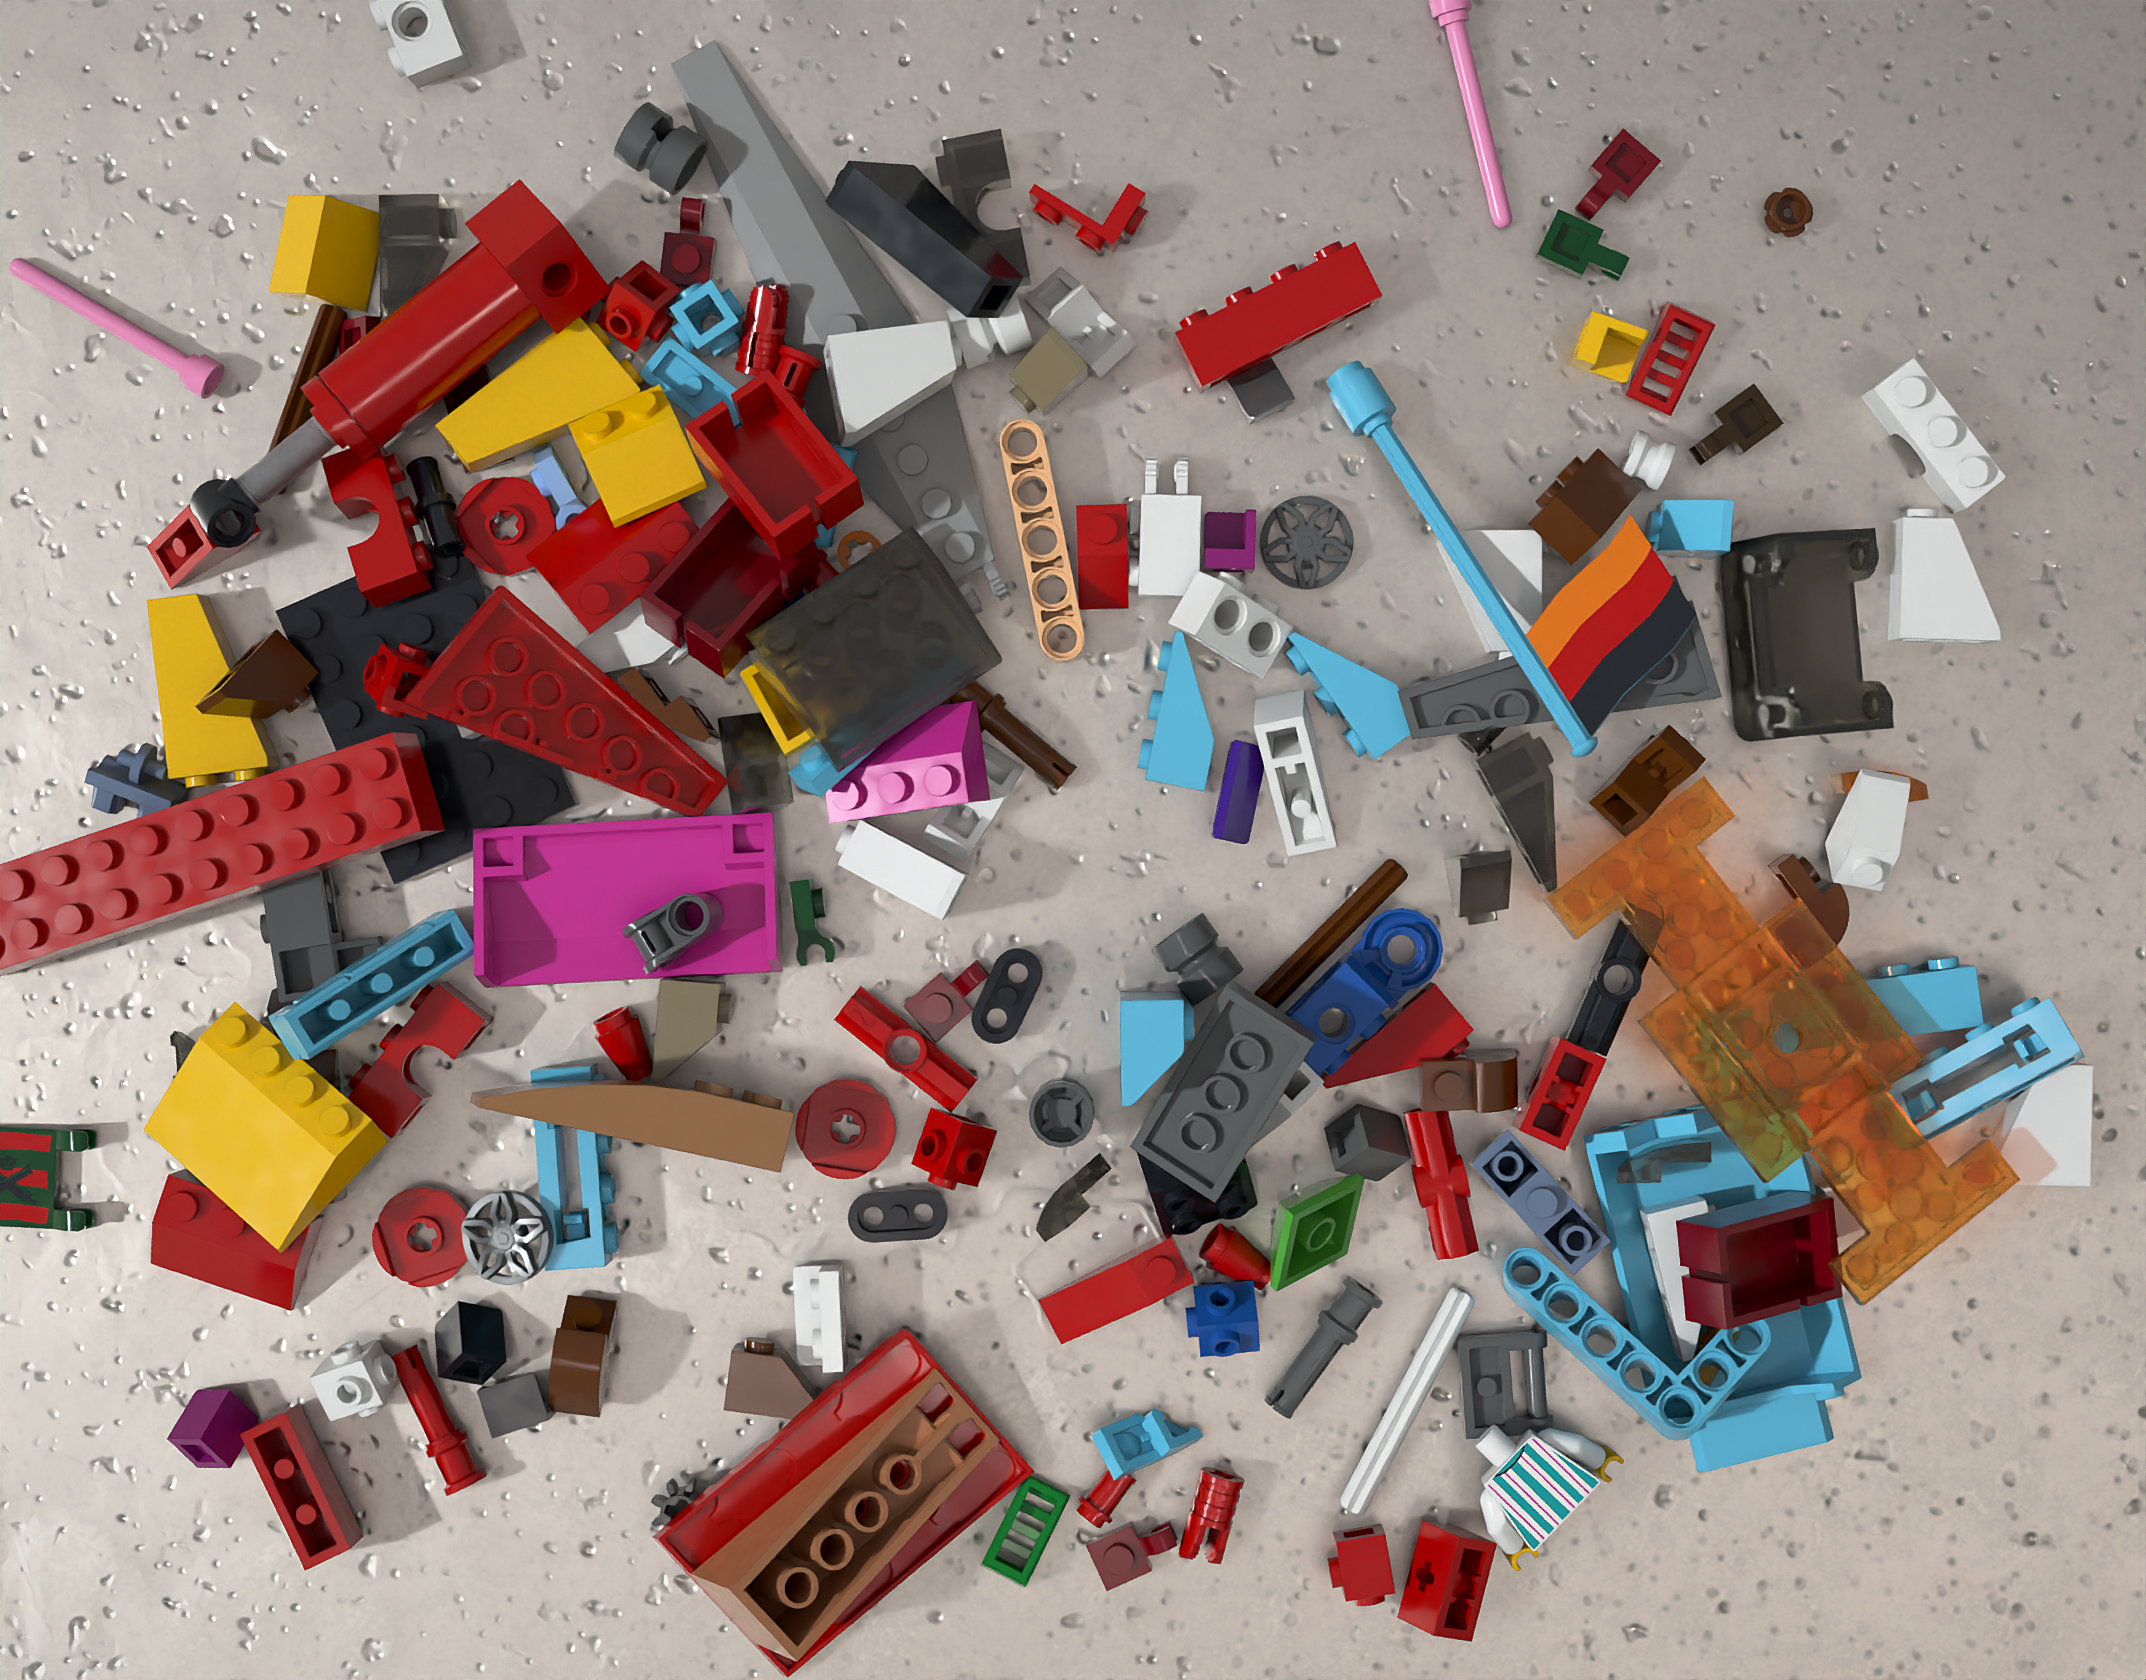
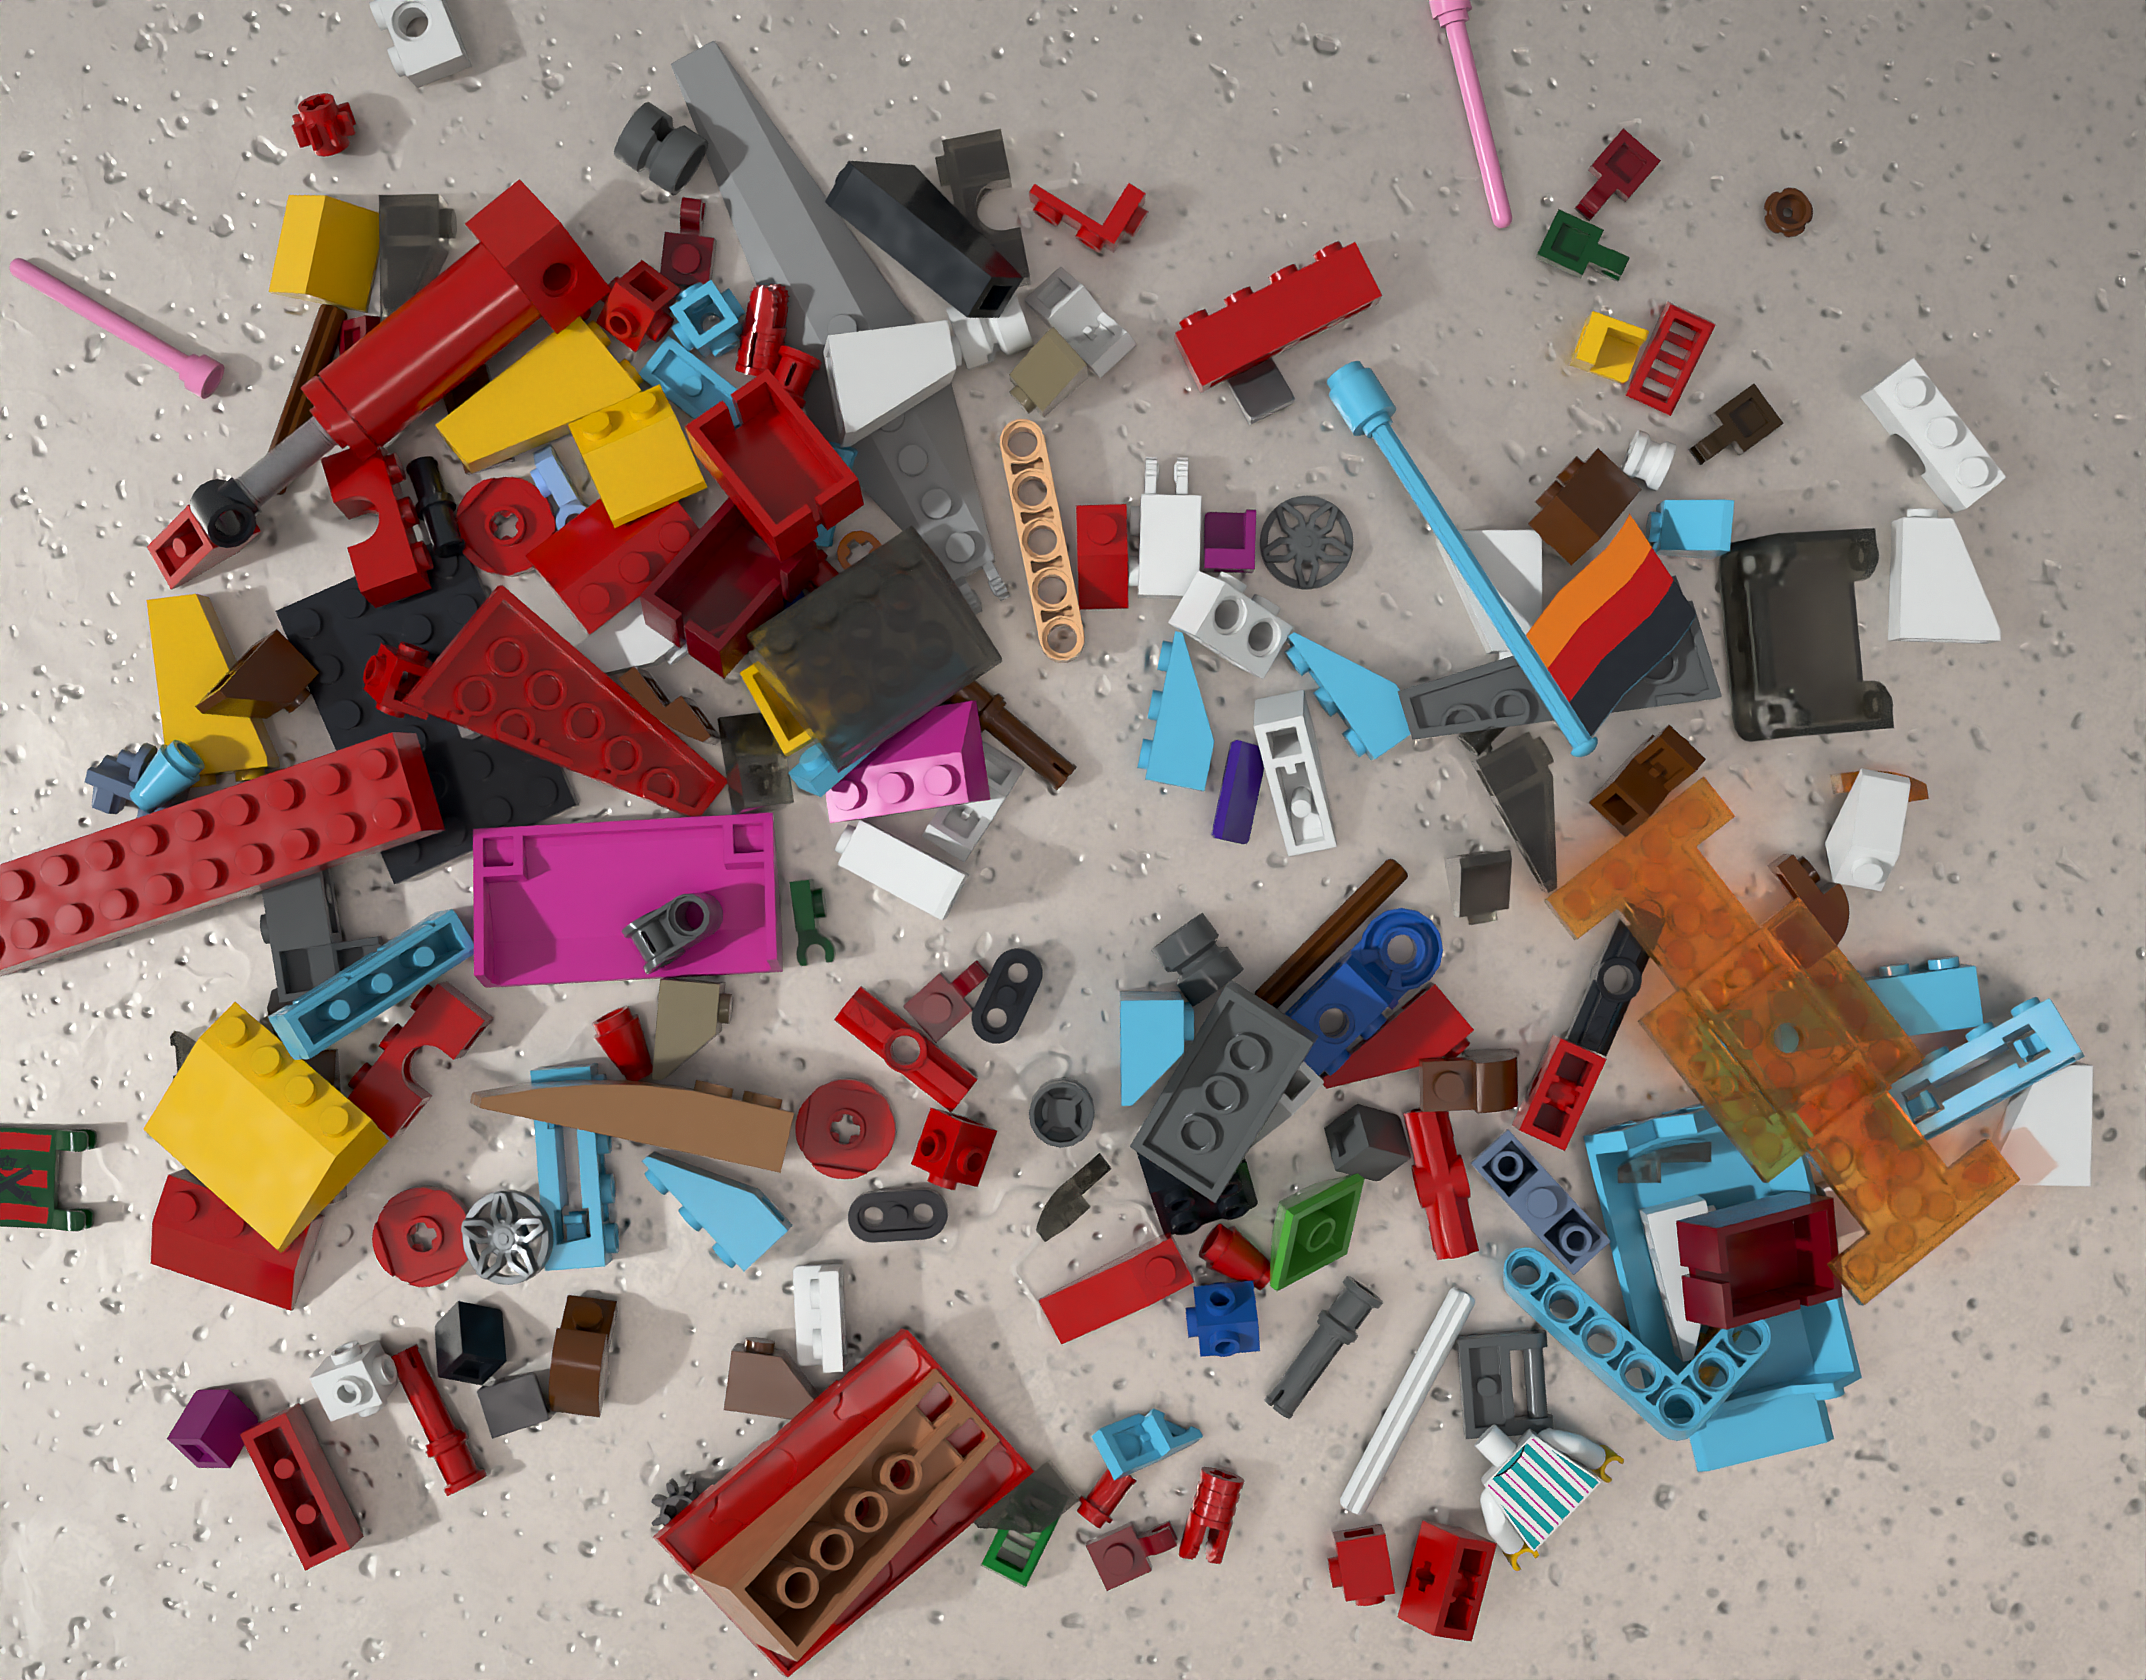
none -> medium azure cone [129,740,205,814]
none -> red gear [291,93,356,157]
none -> medium azure slope [642,1152,793,1271]
none -> clear smoke slope [974,1460,1080,1534]

